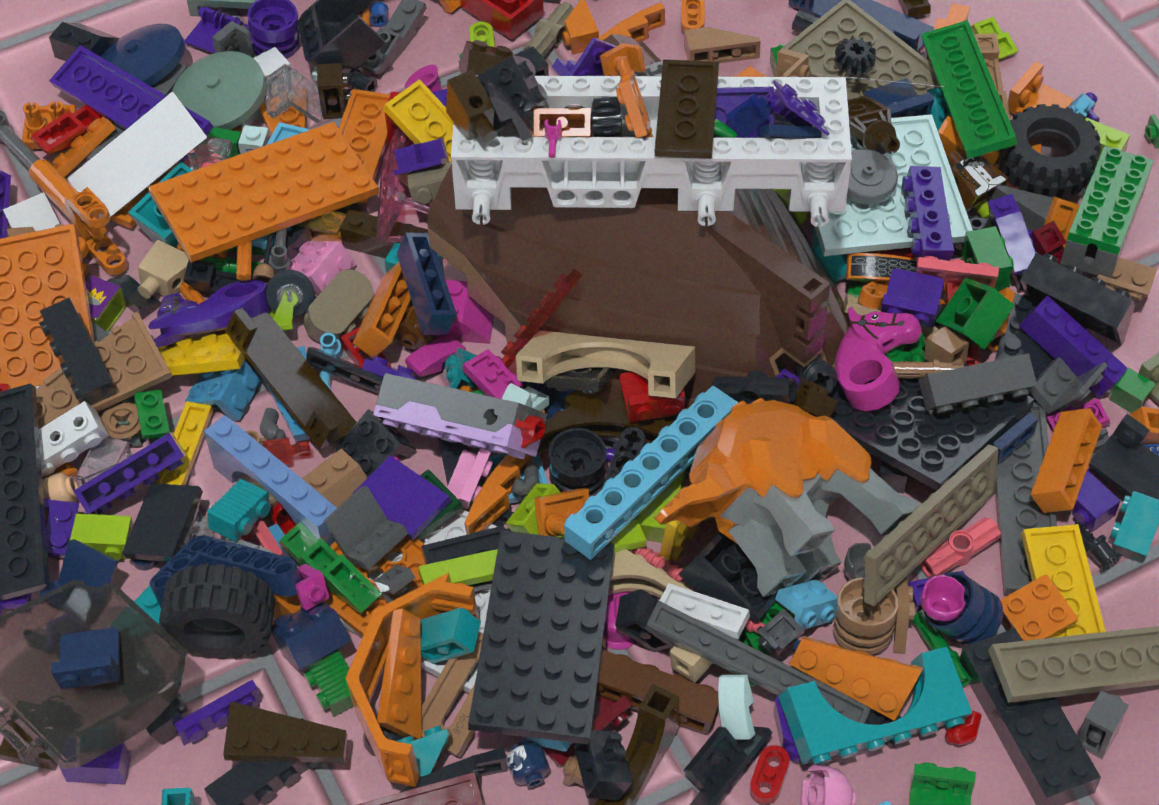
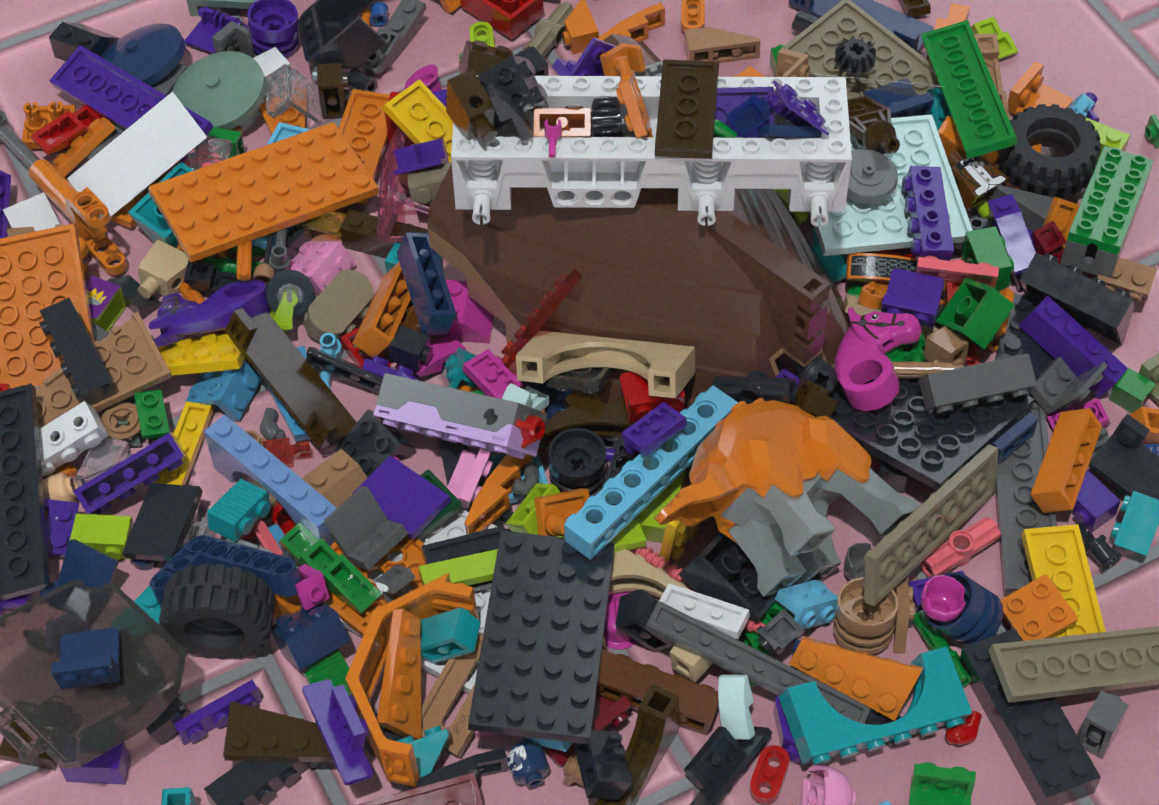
light aqua brick [238,125,270,154] -> none
none -> dark purple bracket [302,679,373,785]
none -> black brick [389,326,433,371]
none -> dark purple bracket [622,402,688,457]

